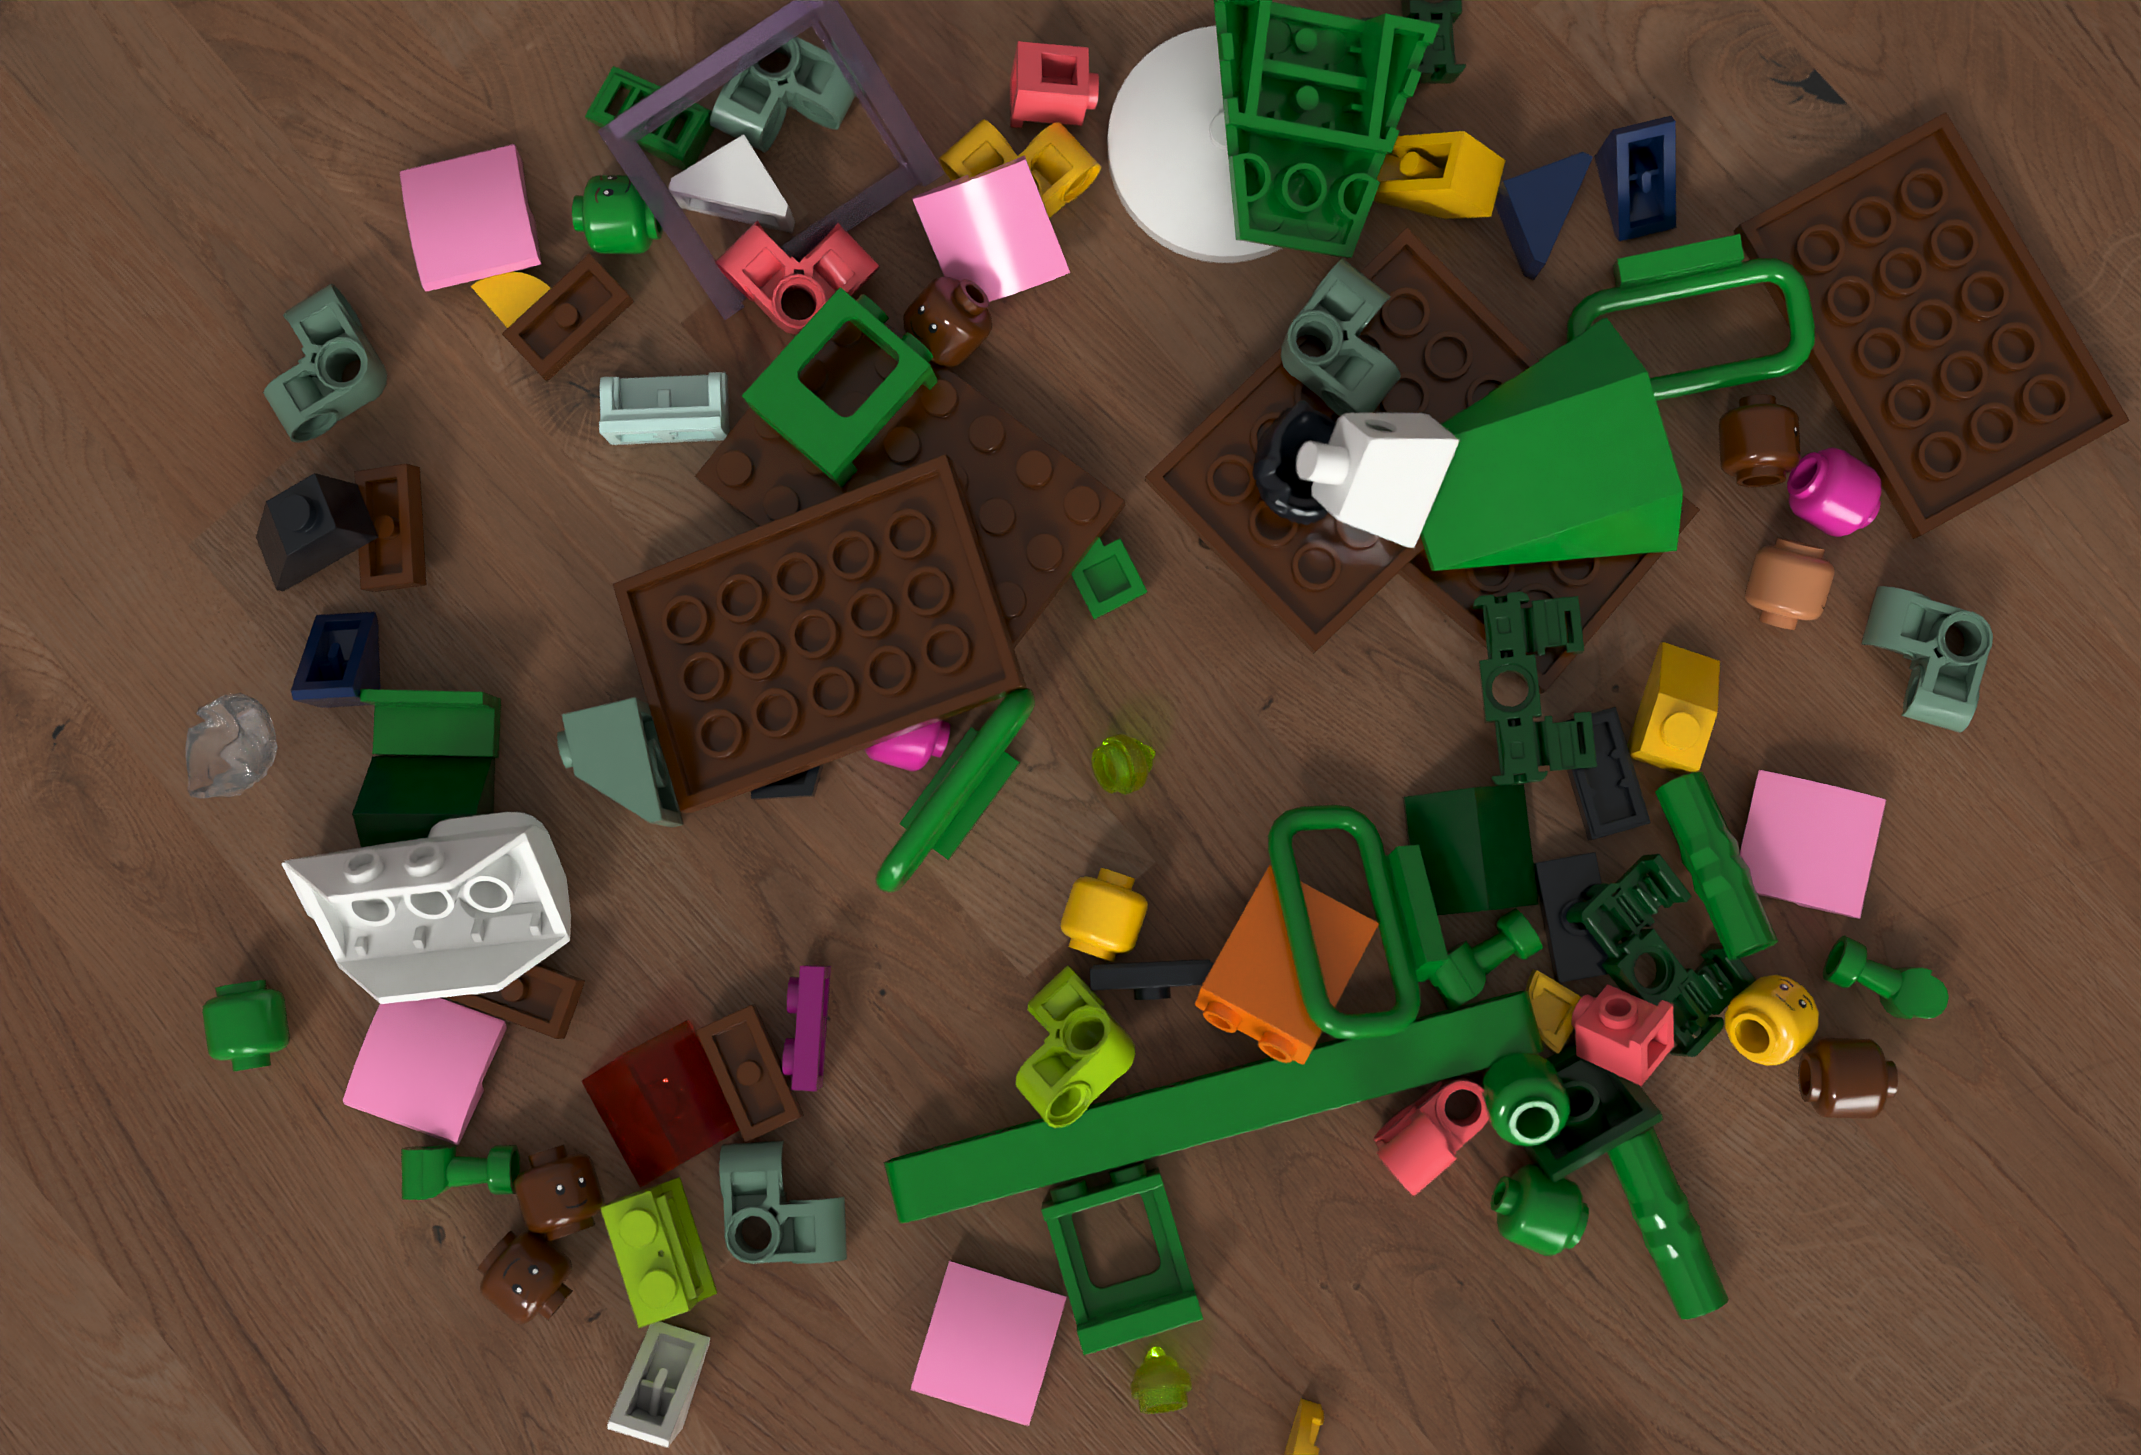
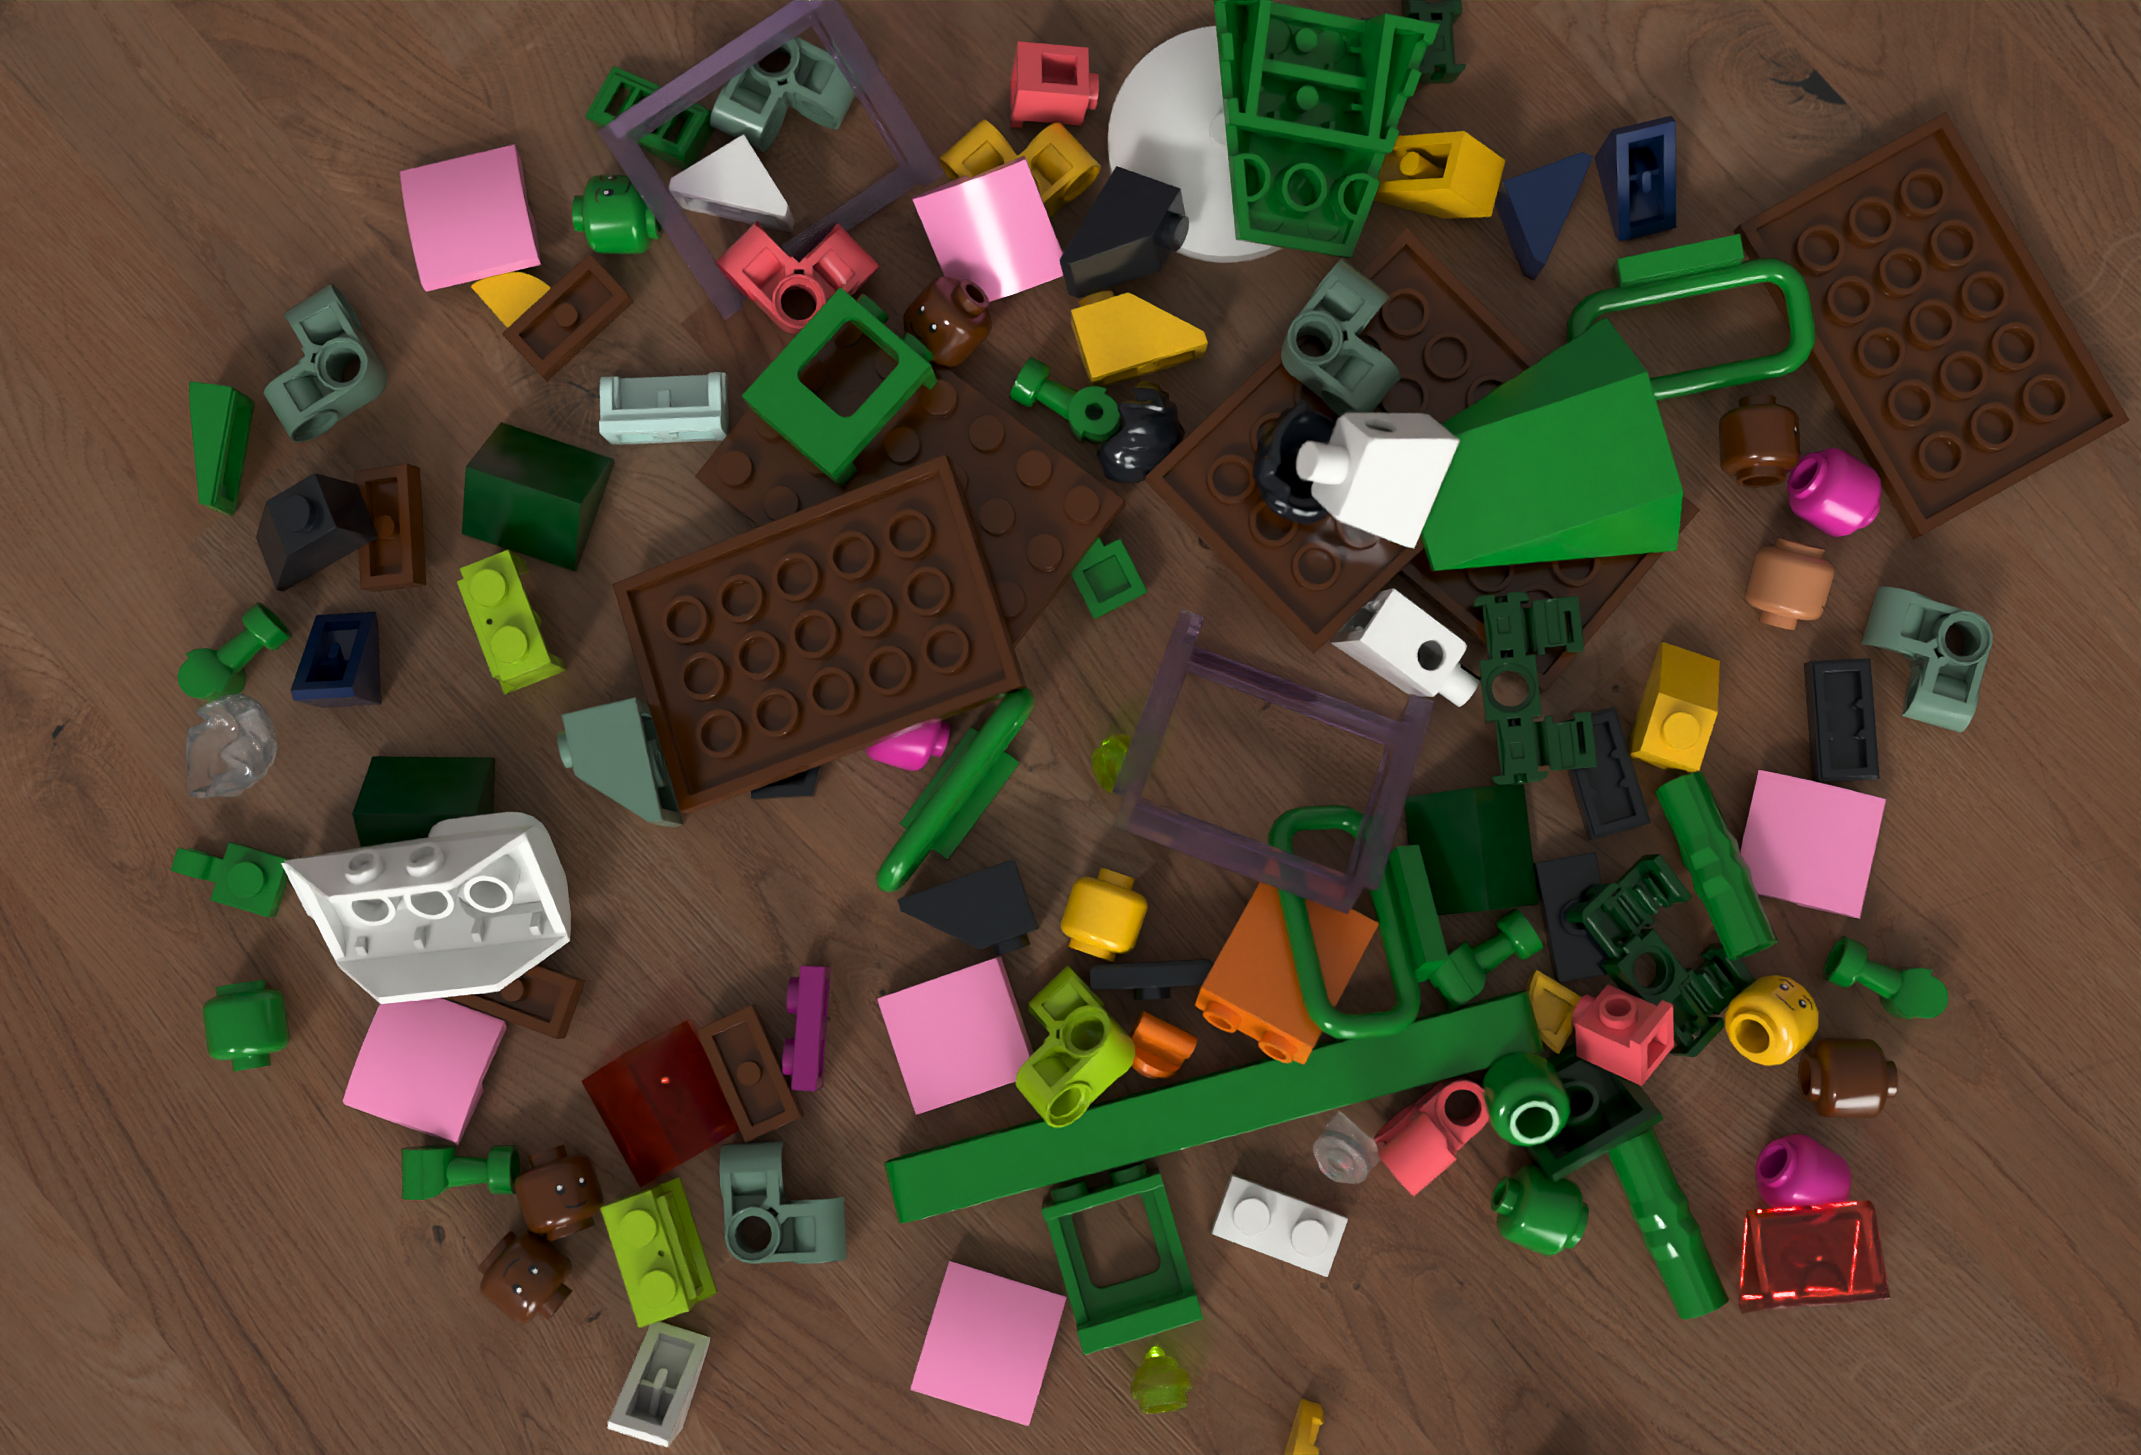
green panel [360,689,501,758] -> none
none -> green plate [170,842,291,918]
none -> green leg [177,602,292,703]
none -> green slope [189,381,255,516]
none -> lime window [457,550,567,695]
none -> dark green slope [462,422,615,572]
none -> bright pink slope [877,956,1034,1115]
none -> black slope [897,859,1039,956]
none -> green leg [1009,356,1120,445]
none -> black slope [1059,166,1189,298]
none -> yellow slope [1071,291,1208,388]
none -> black hair [1097,381,1185,483]
none -> piece [1112,608,1435,914]
none -> orange plate [1129,1010,1198,1079]
none -> white plate [1211,1173,1348,1277]
none -> clear plate [1313,1111,1381,1184]
none -> white torso [1331,589,1480,707]
none -> clear red slope [1738,1200,1891,1314]
none -> dark pink head [1755,1133,1851,1226]
none -> black plate [1804,658,1880,783]

